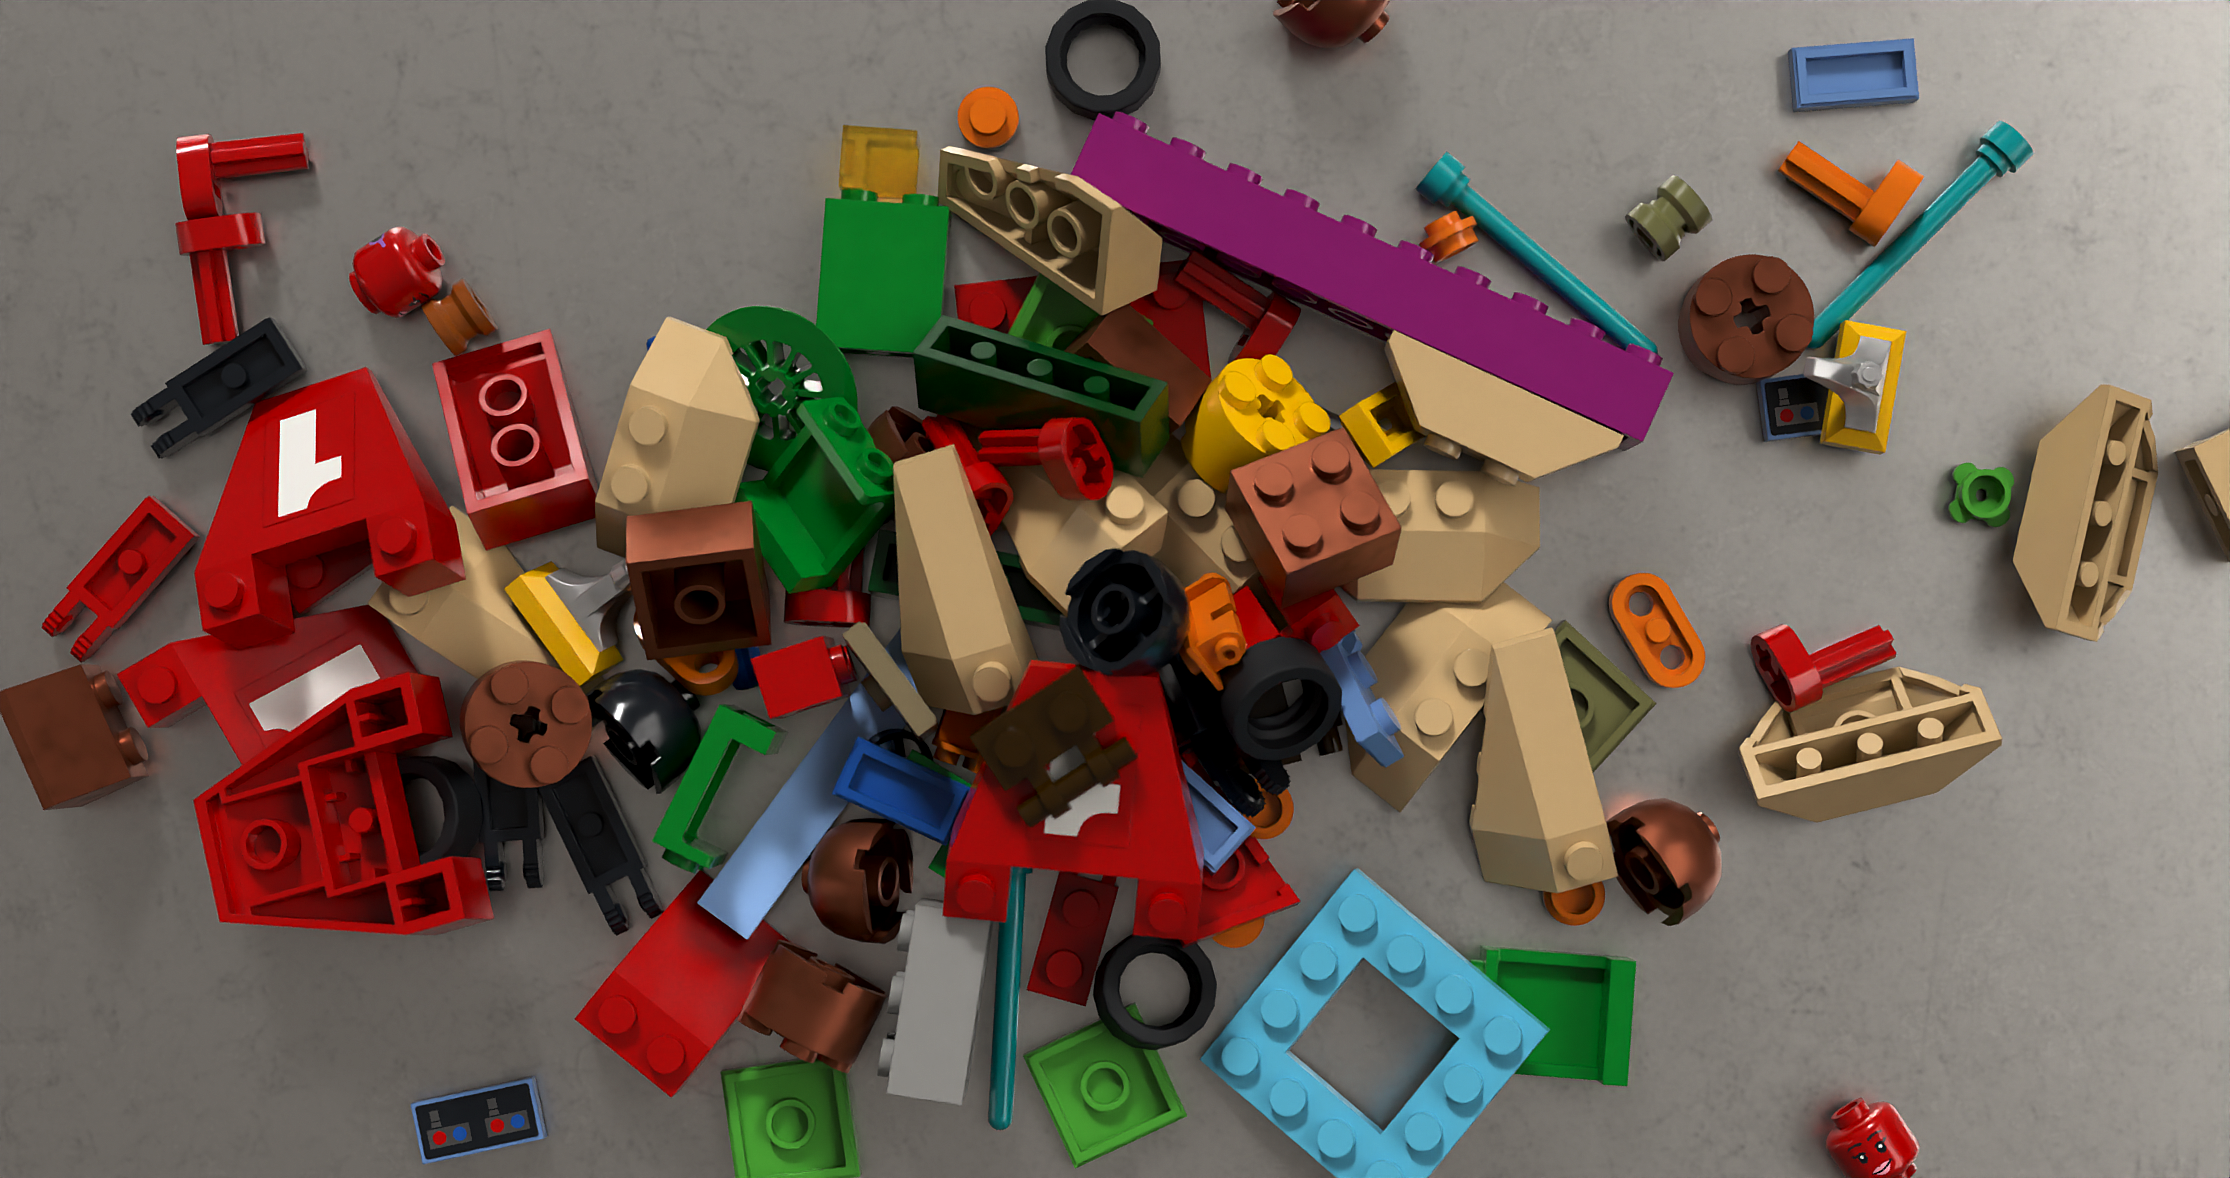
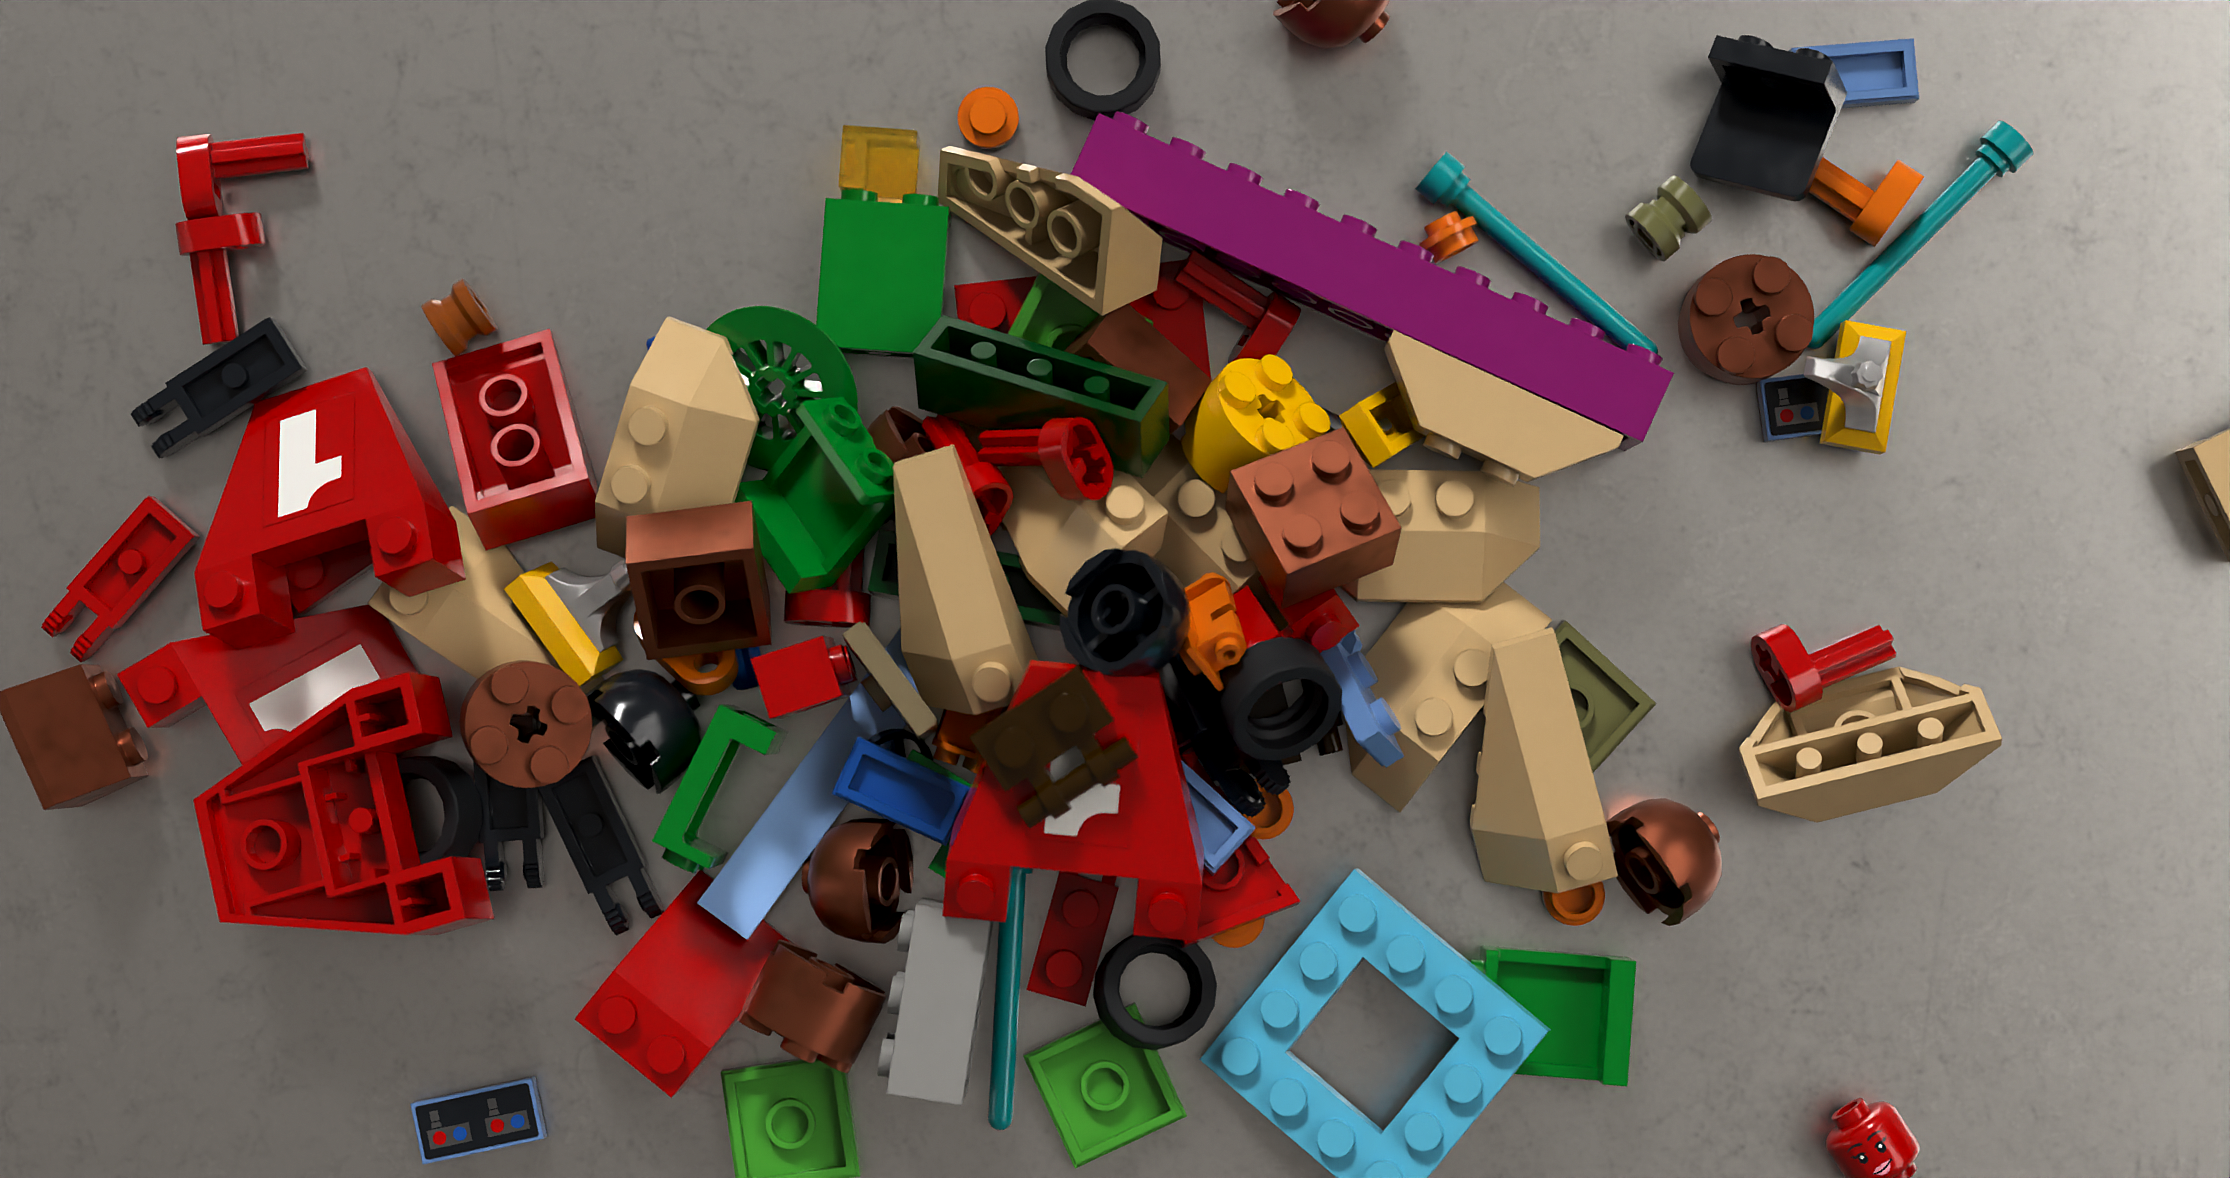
red head [349,226,445,318] -> none
orange plate [1609,573,1705,688] -> none
bright green plate [1948,463,2014,527] -> none
tan wedge [2013,384,2158,642] -> none
none -> black bracket [1690,35,1847,202]

